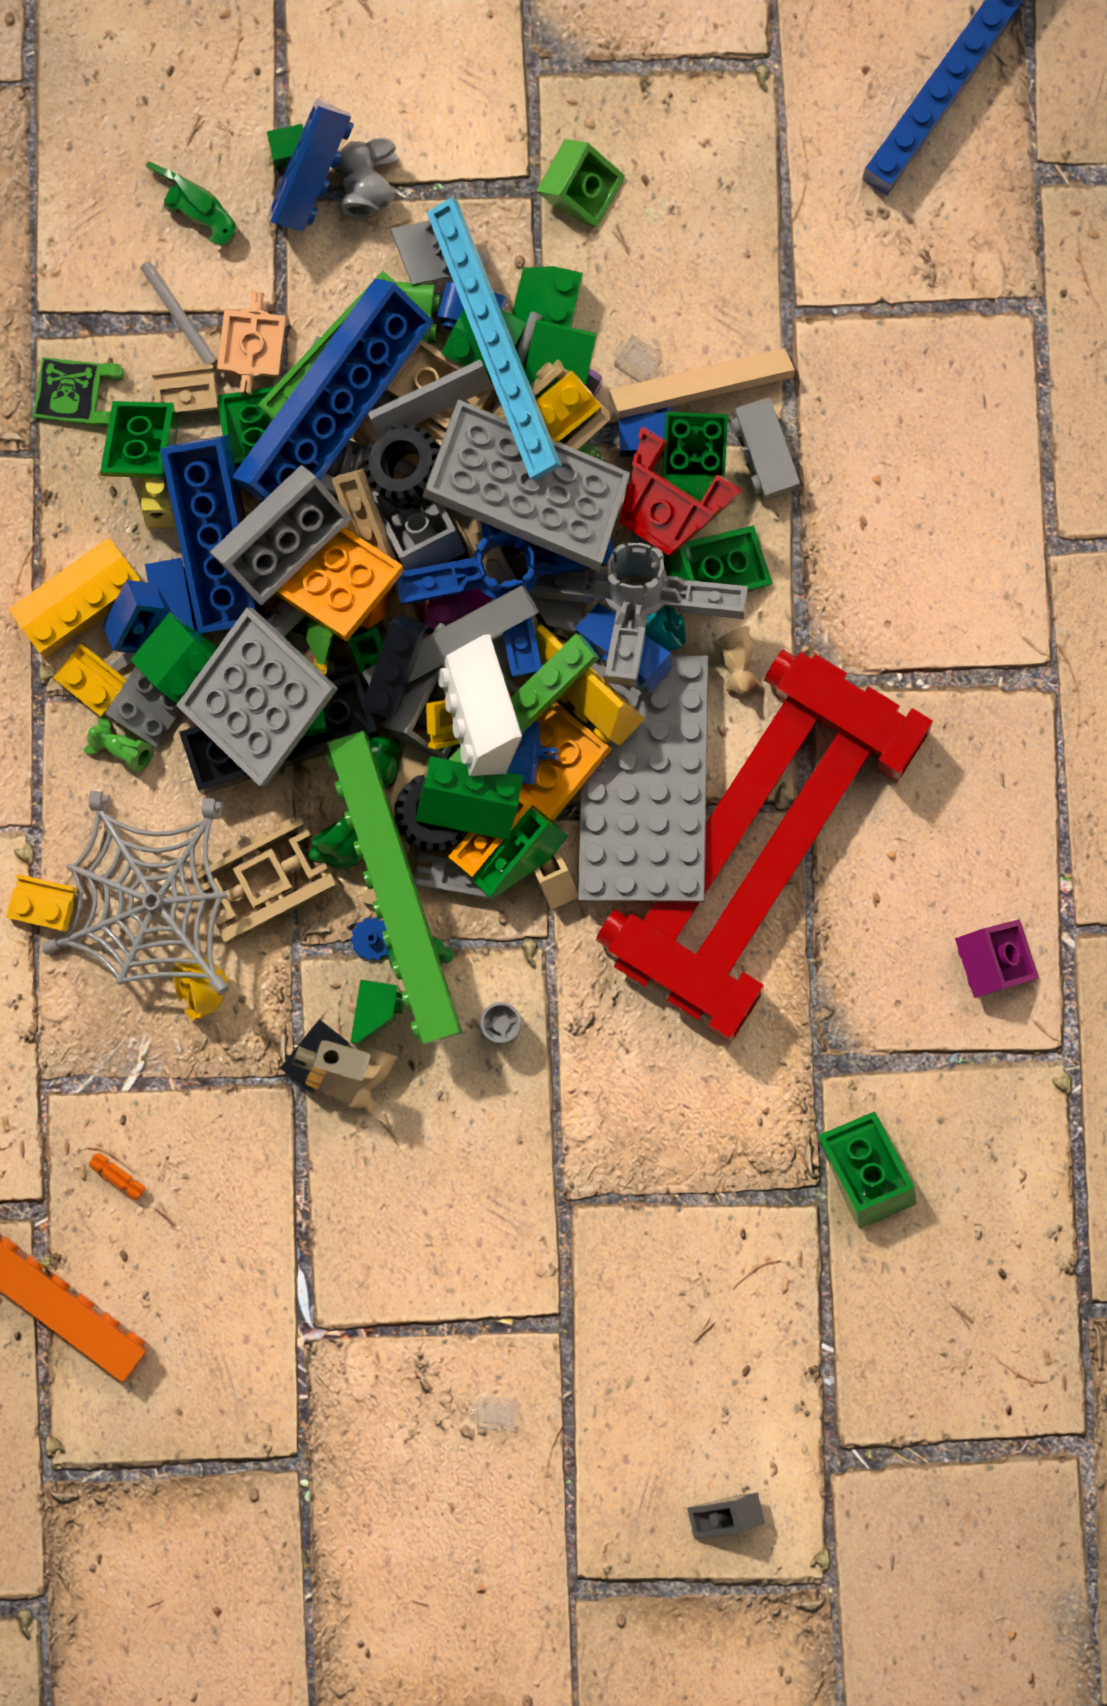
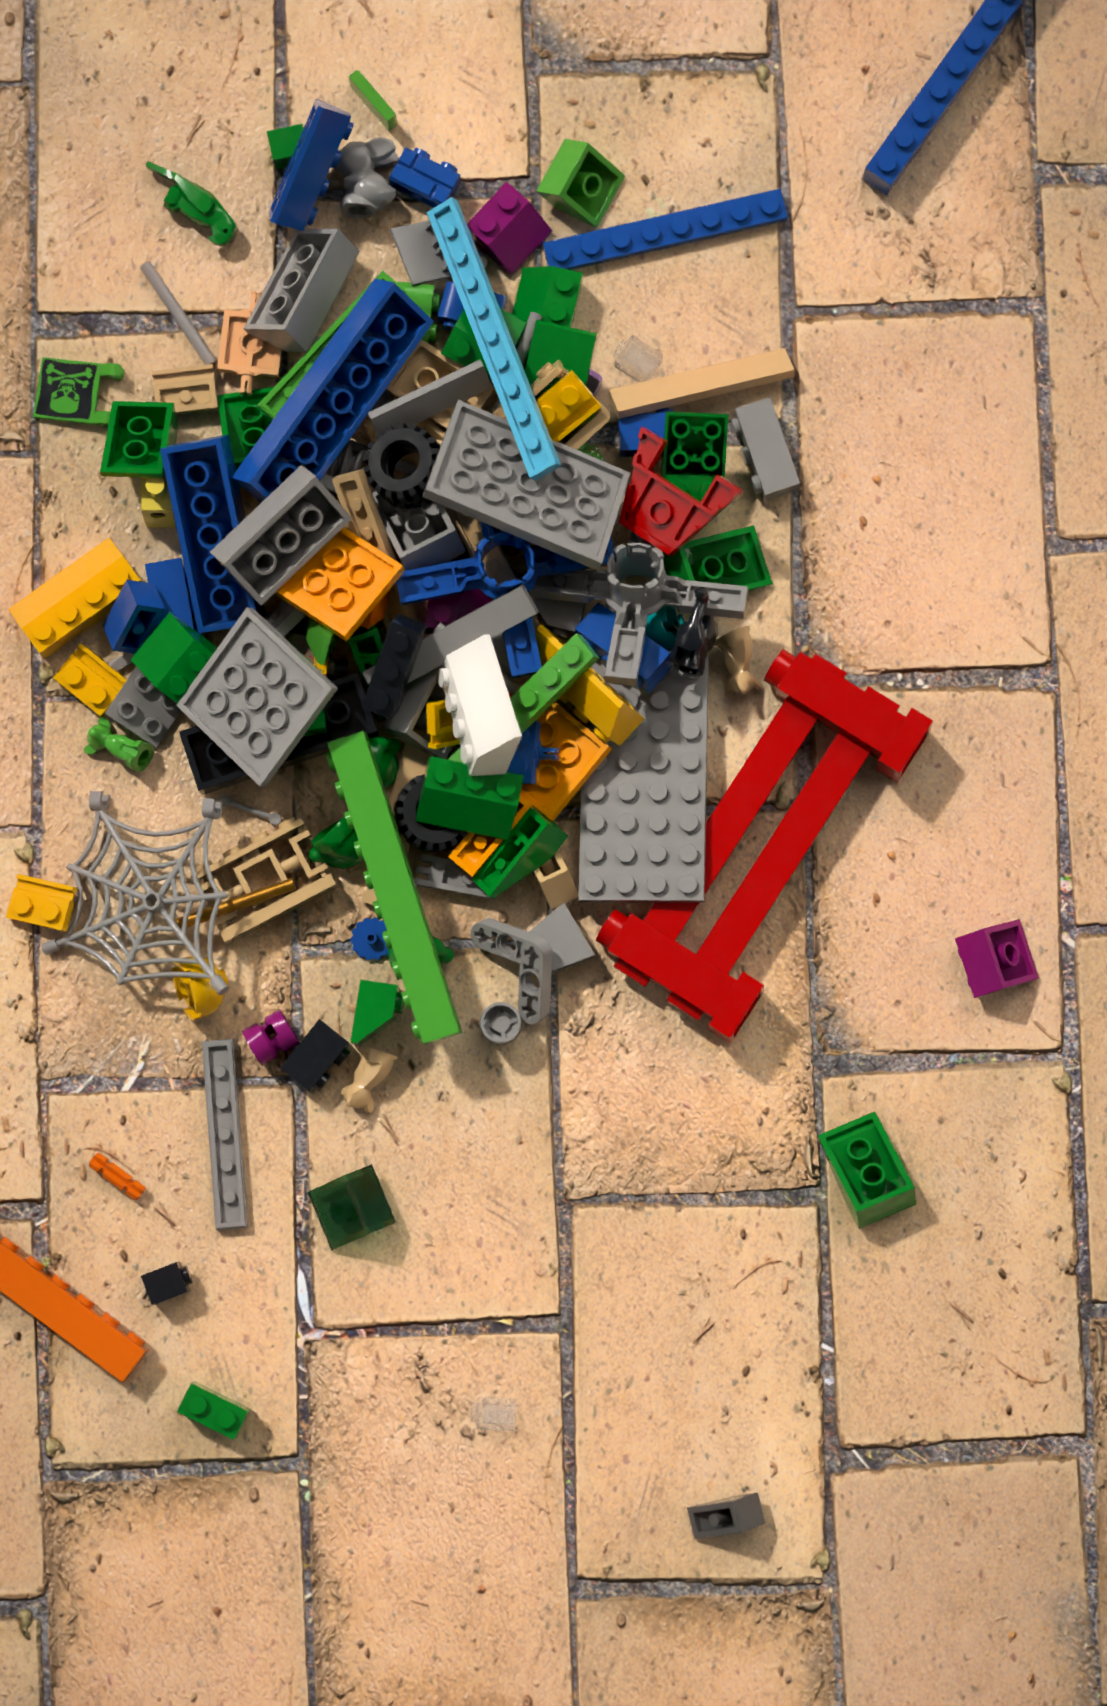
dark tan torso [292,1040,372,1104] -> none
none -> black brick [141,1262,193,1305]
none -> pearl gold bar [175,878,296,929]
none -> green brick [177,1381,251,1440]
none -> light grey tile [202,1039,248,1230]
none -> light grey hinge [219,795,281,826]
none -> magenta wheel [242,1009,300,1066]
none -> light grey slope [243,229,360,352]
none -> clear green slope [307,1164,396,1250]
none -> bright green tile [348,70,397,131]
none -> blue brick [389,147,461,208]
none -> magenta slope [467,181,552,276]
none -> light grey beam [471,918,553,1024]
none -> light grey torso [519,903,595,973]
none -> blue plate [543,188,788,270]
none -> black animal [669,586,718,677]

